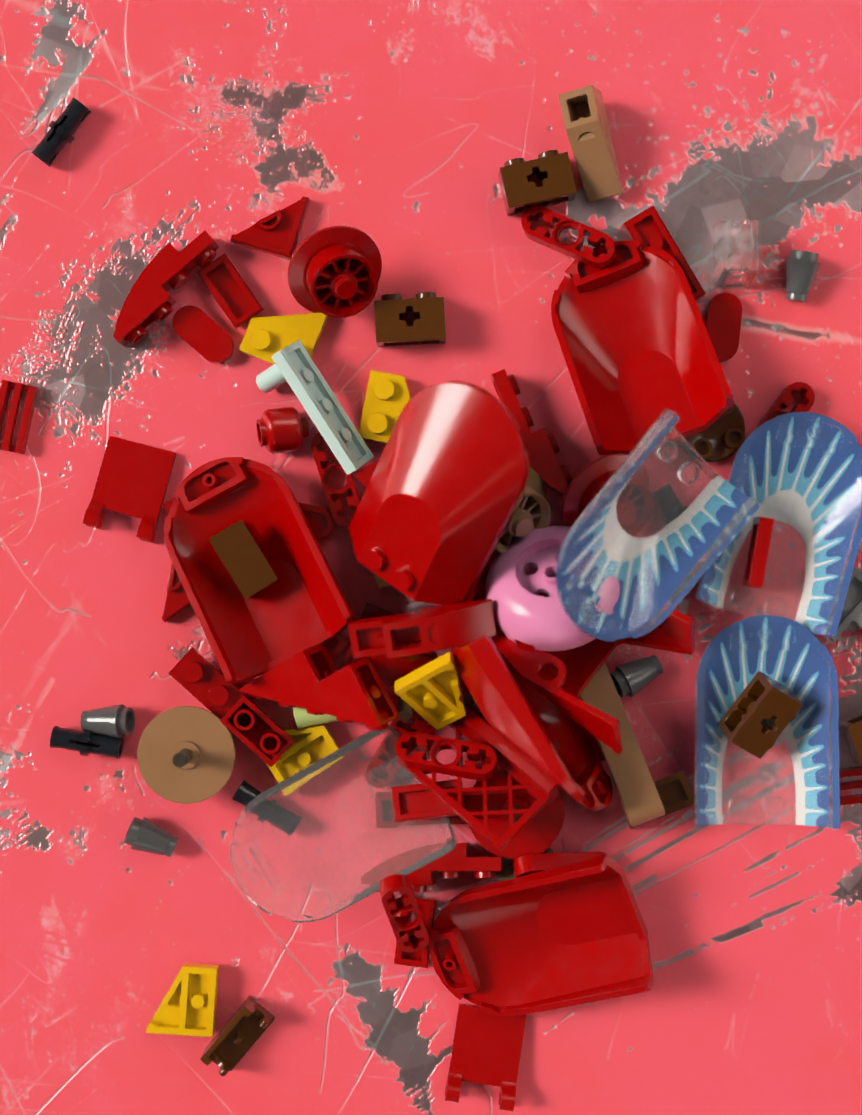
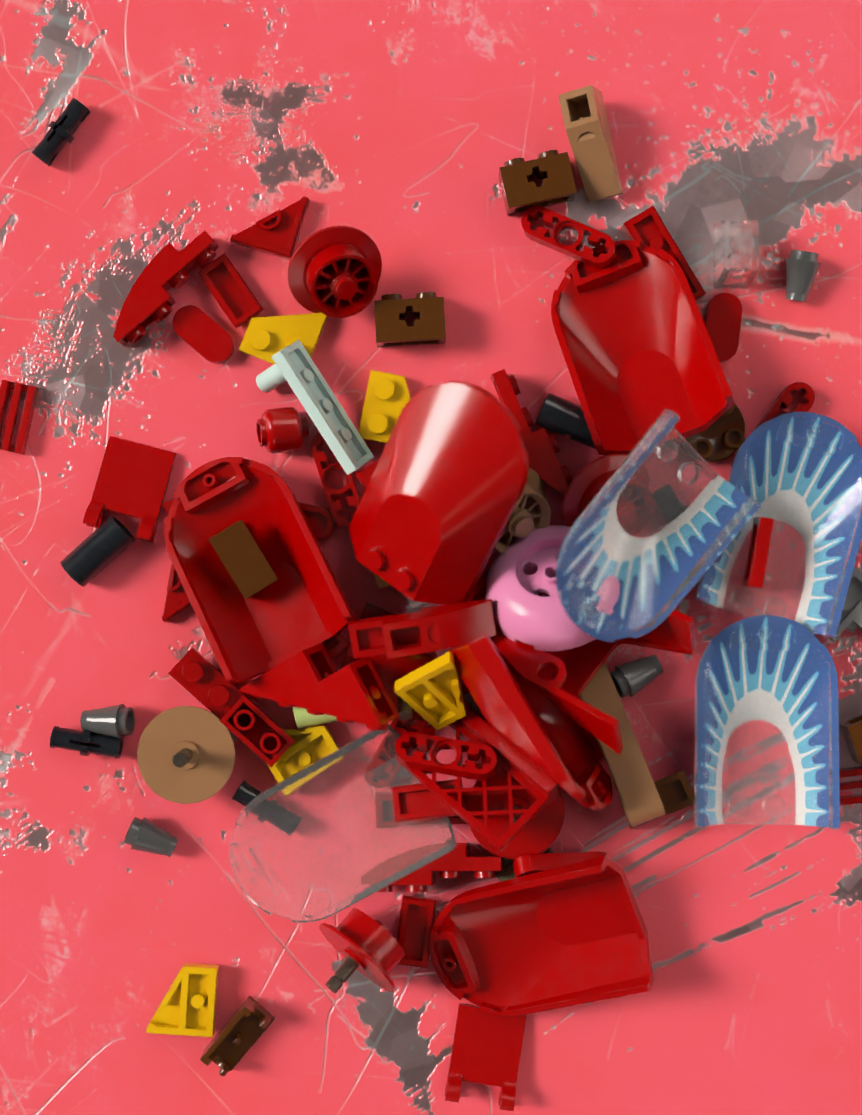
red beam [379,874,430,953] -> none
reddish brown brick [717,671,803,759] -> none
none -> black pin [60,515,135,587]
none -> red piece [319,908,405,994]
none -> black pin [535,392,596,449]

